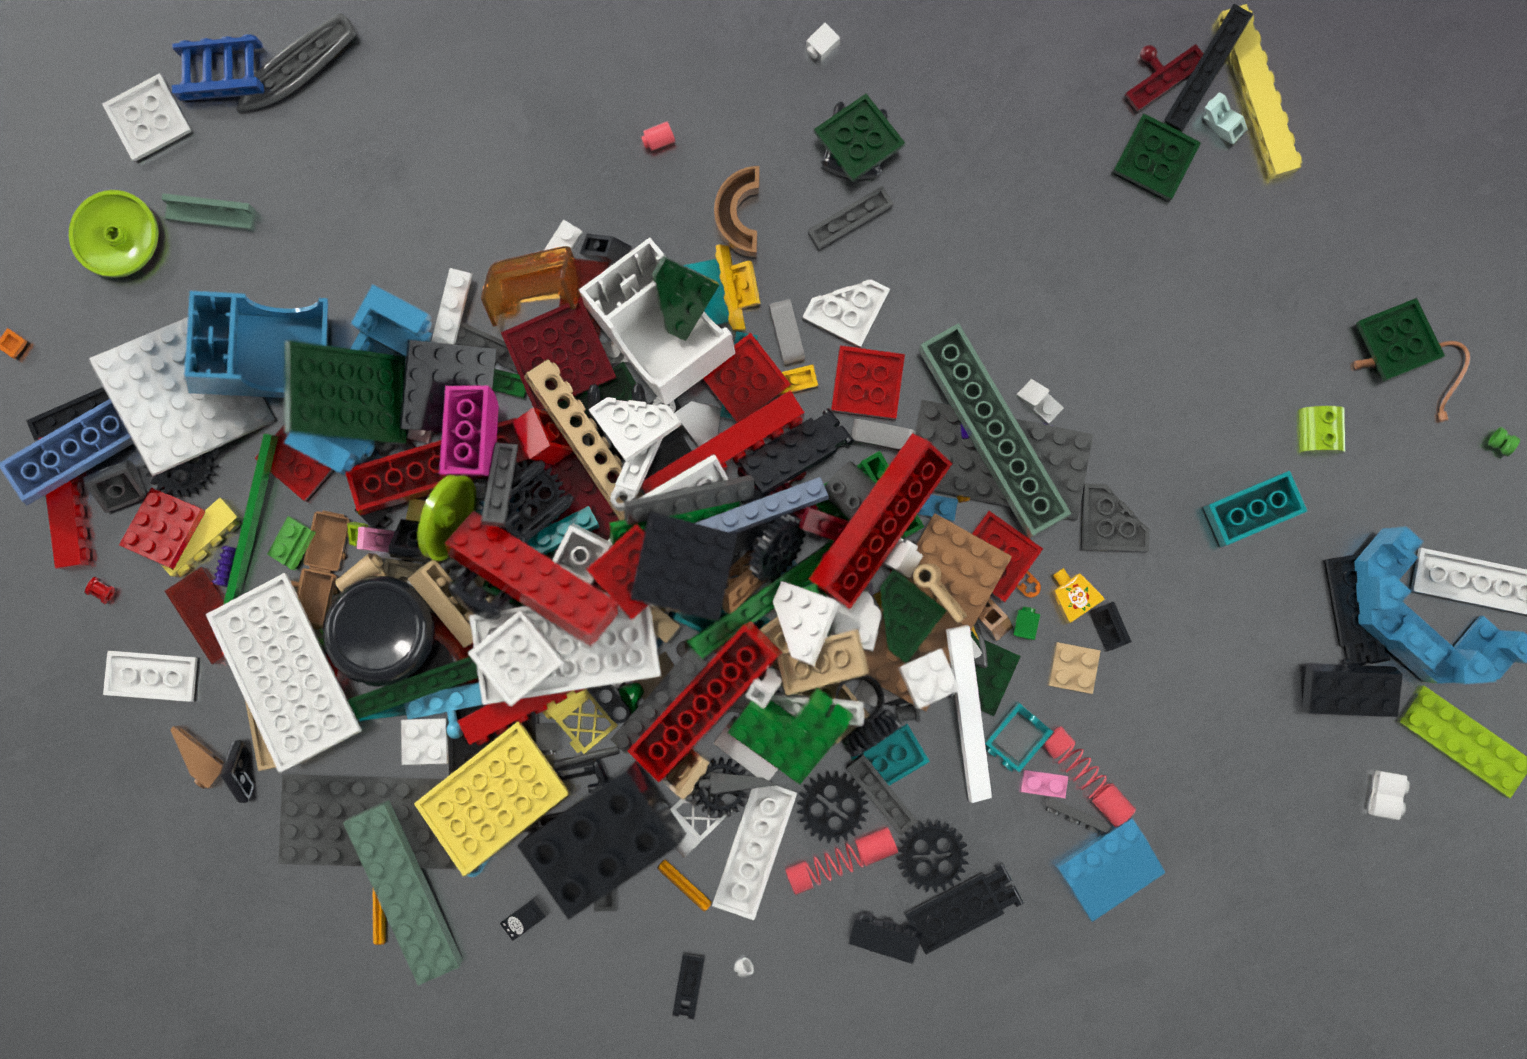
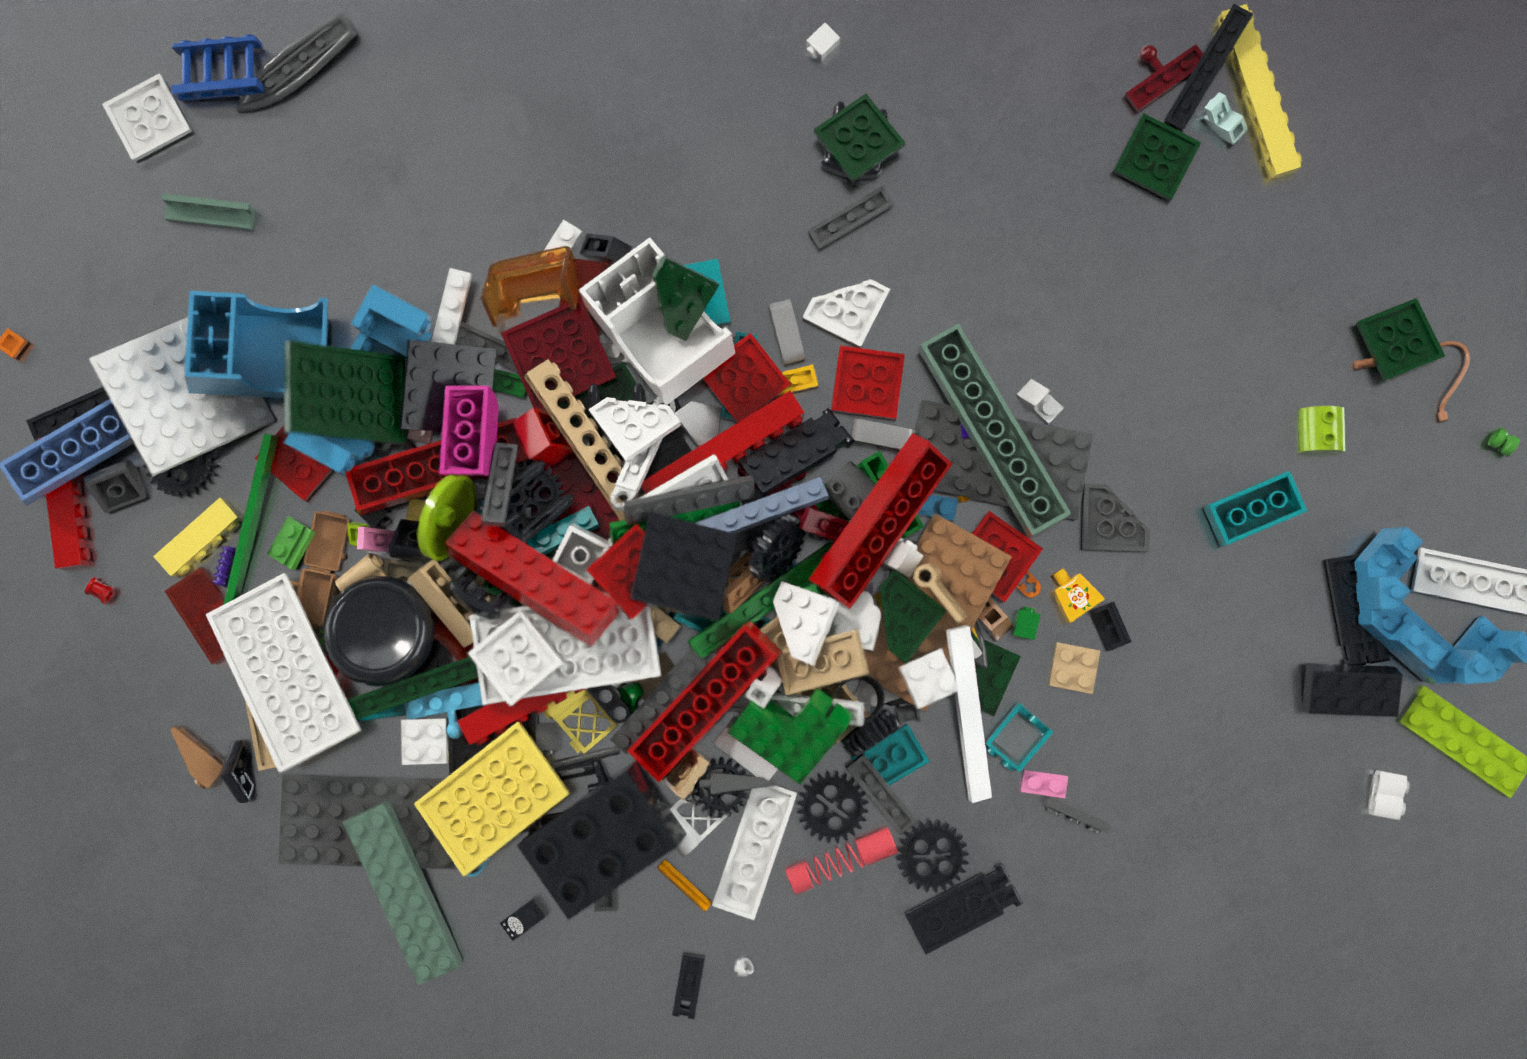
lime dish [69,190,158,278] -> none
white plate [103,651,198,702] -> none
red plate [119,487,205,570] -> none
light orange axle [373,889,386,945] -> none
coral brick [641,121,675,151] -> none
white hinge [676,639,691,657] -> none
medium nougat brick [714,166,760,258] -> none
yellow bracket [715,244,761,331] -> none
black brick [848,913,922,964] -> none
coral piece [1042,726,1136,827] -> none
dark azure slope [1054,818,1166,922] -> none

